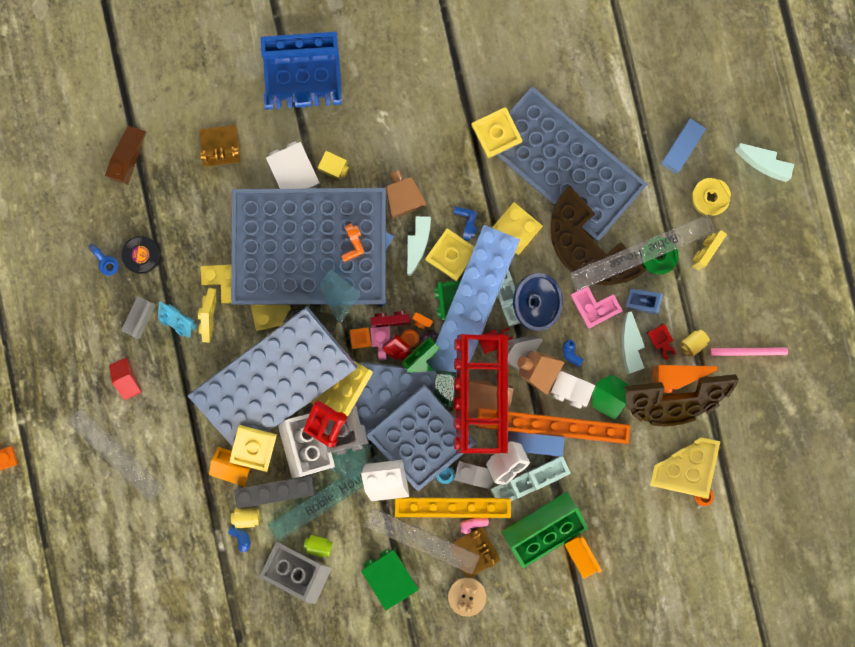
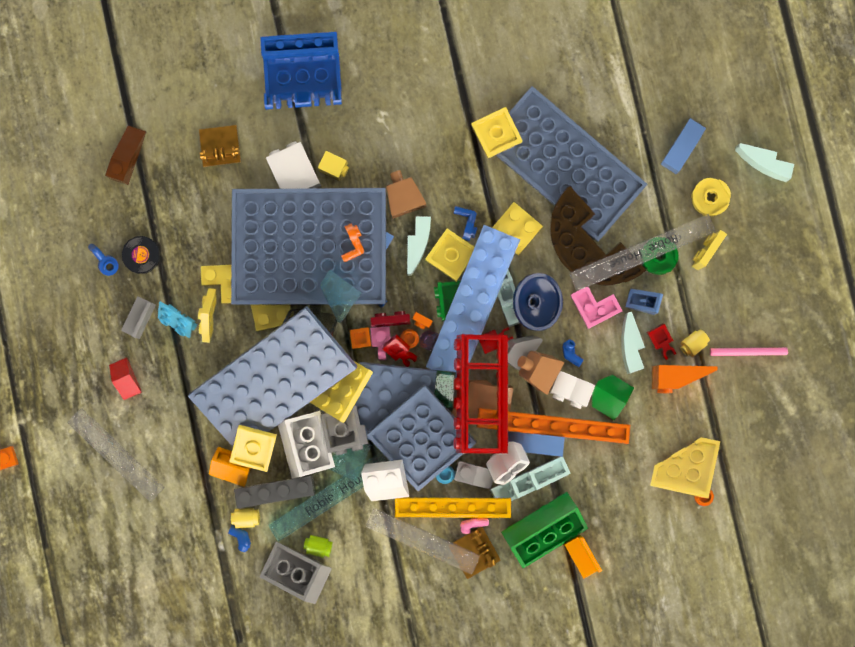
red plate [303,400,347,448] -> none
green panel [361,548,419,611] -> none
green slope [401,336,440,372] -> none
tan plate [448,577,487,617] -> none
dark brown plate [624,374,739,427] -> none

